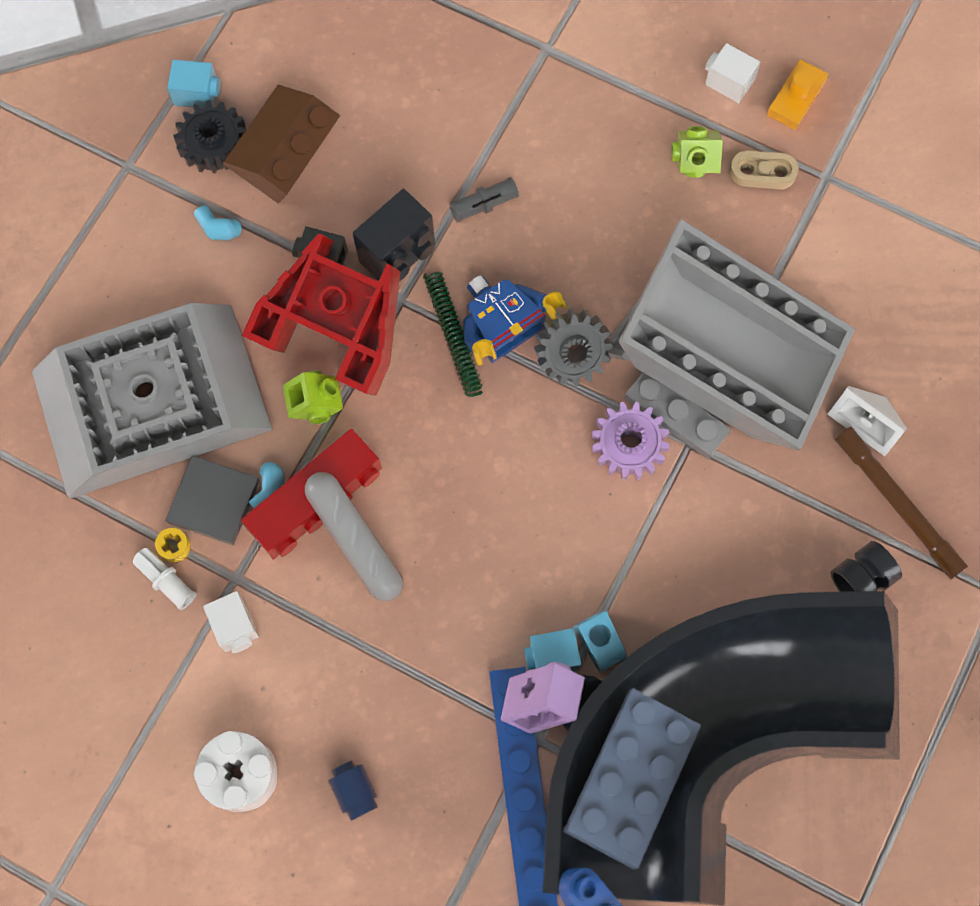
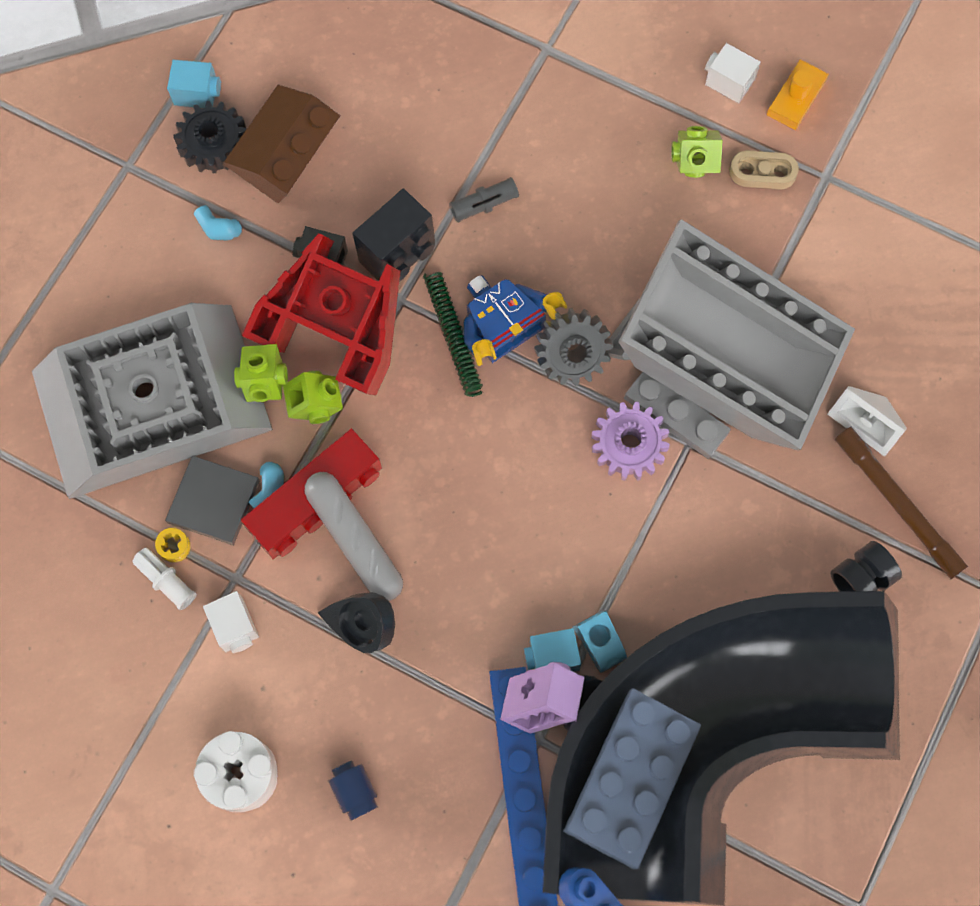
none -> lime brick [234,344,288,402]
none -> black piece [318,592,395,653]

